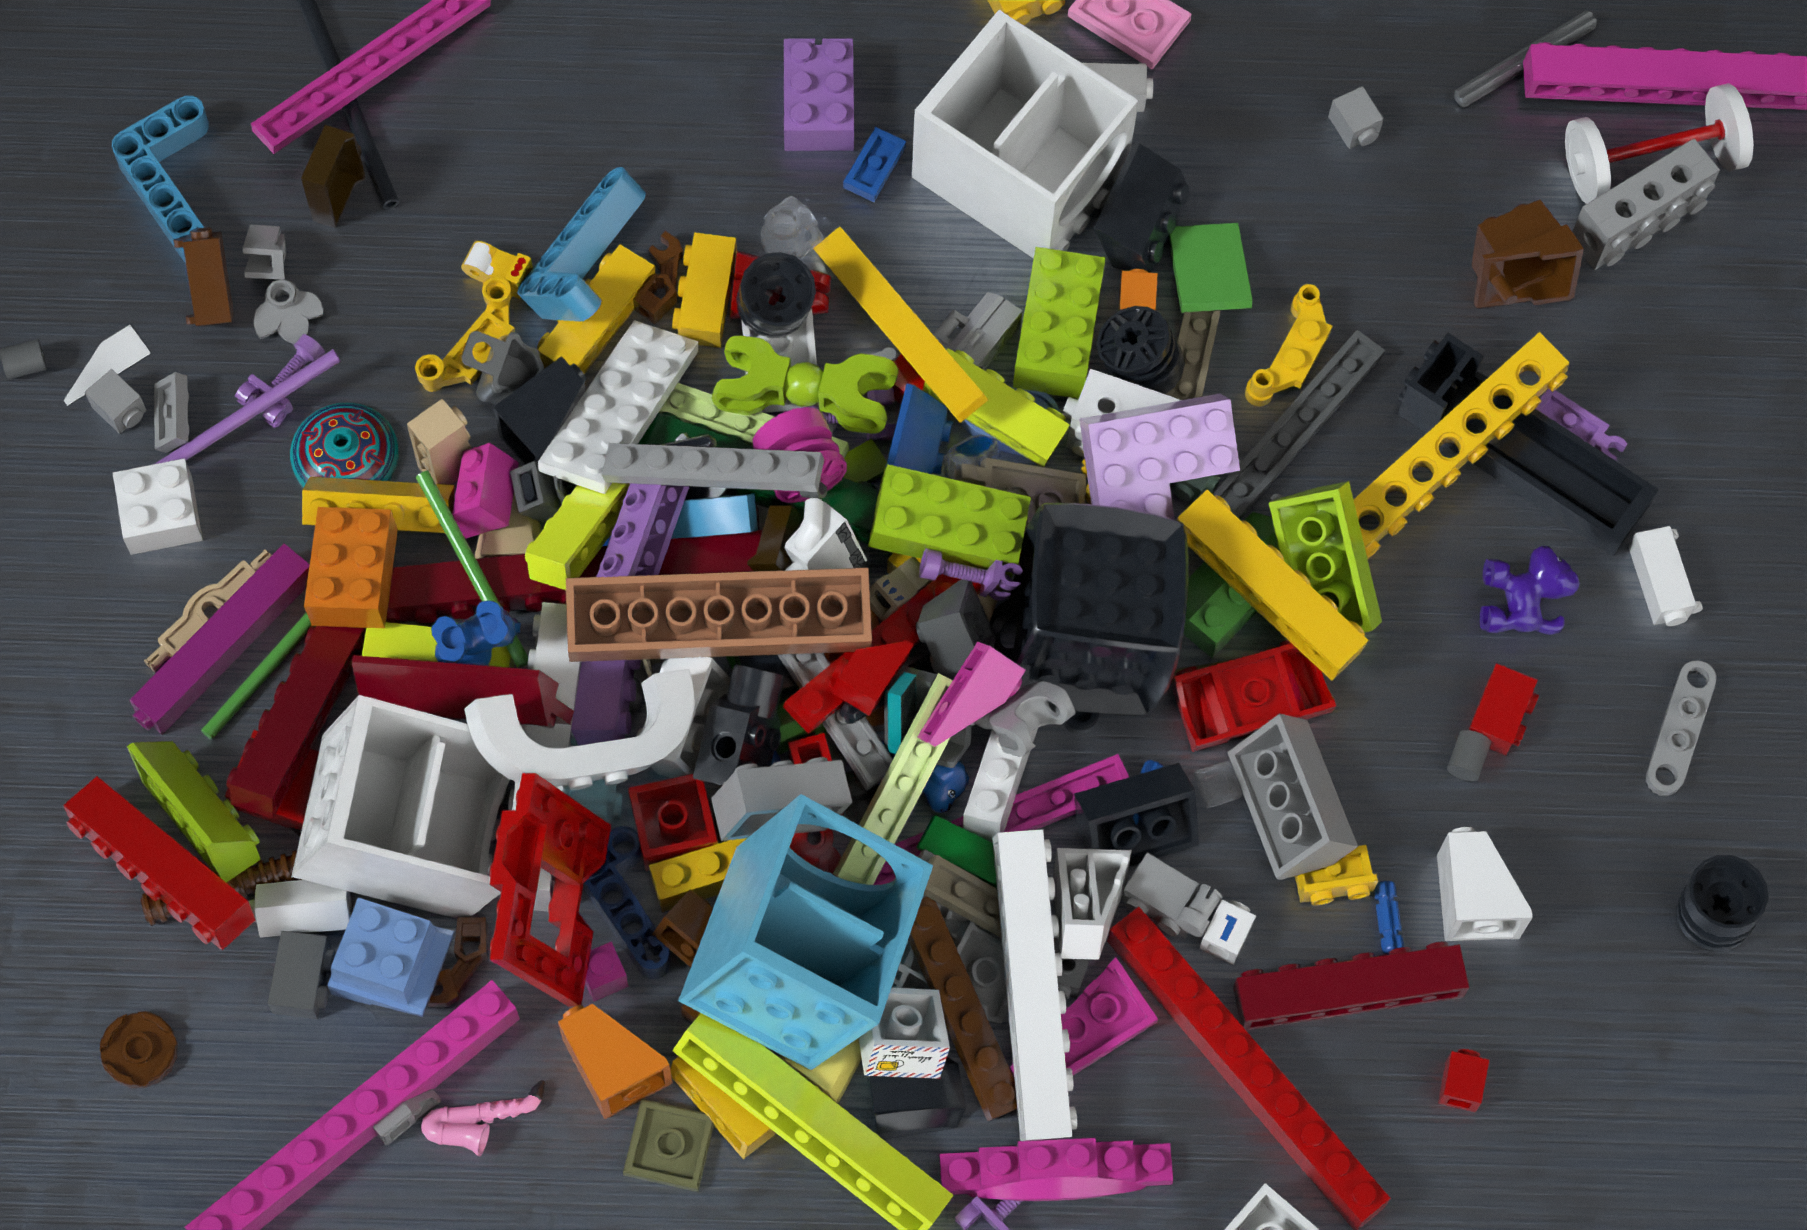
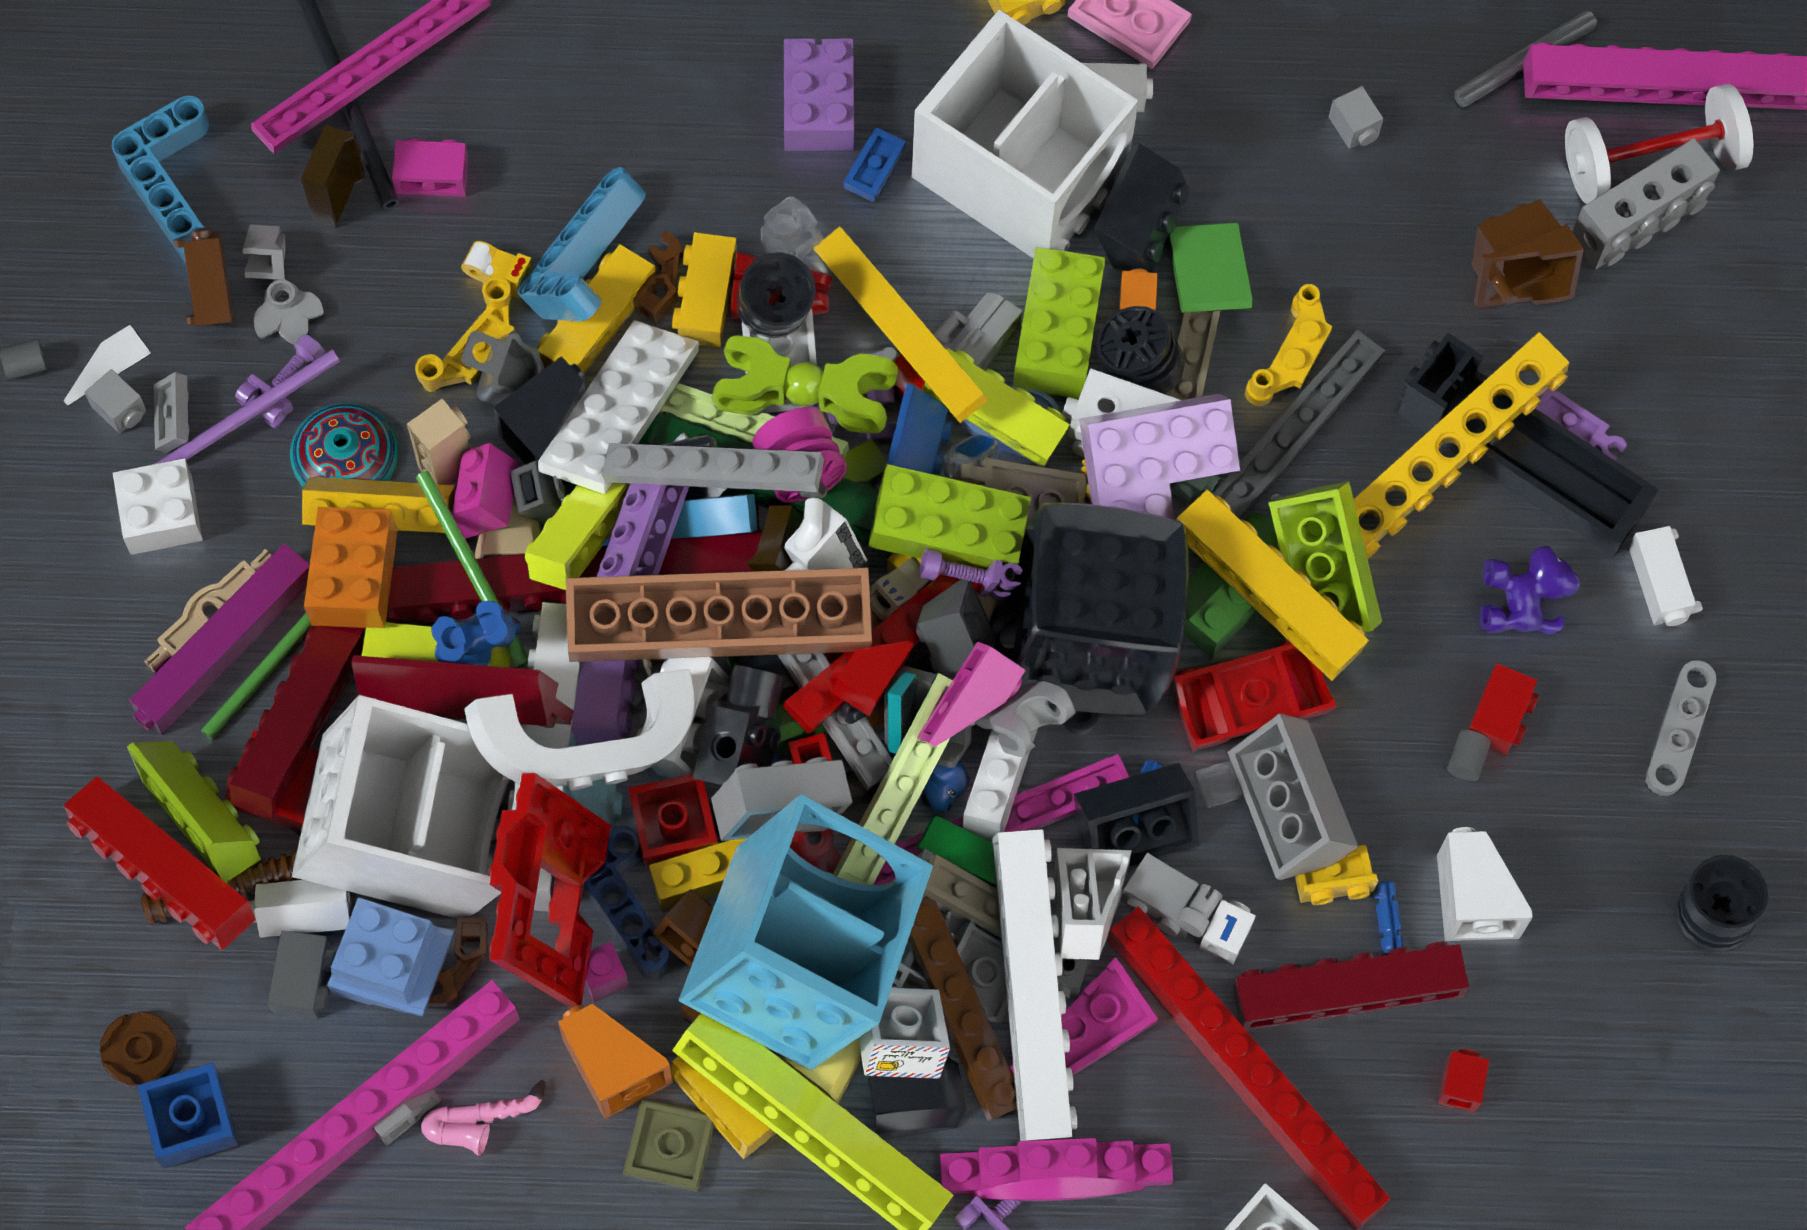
none -> blue brick [137,1062,239,1169]
none -> dark pink brick [392,138,469,197]

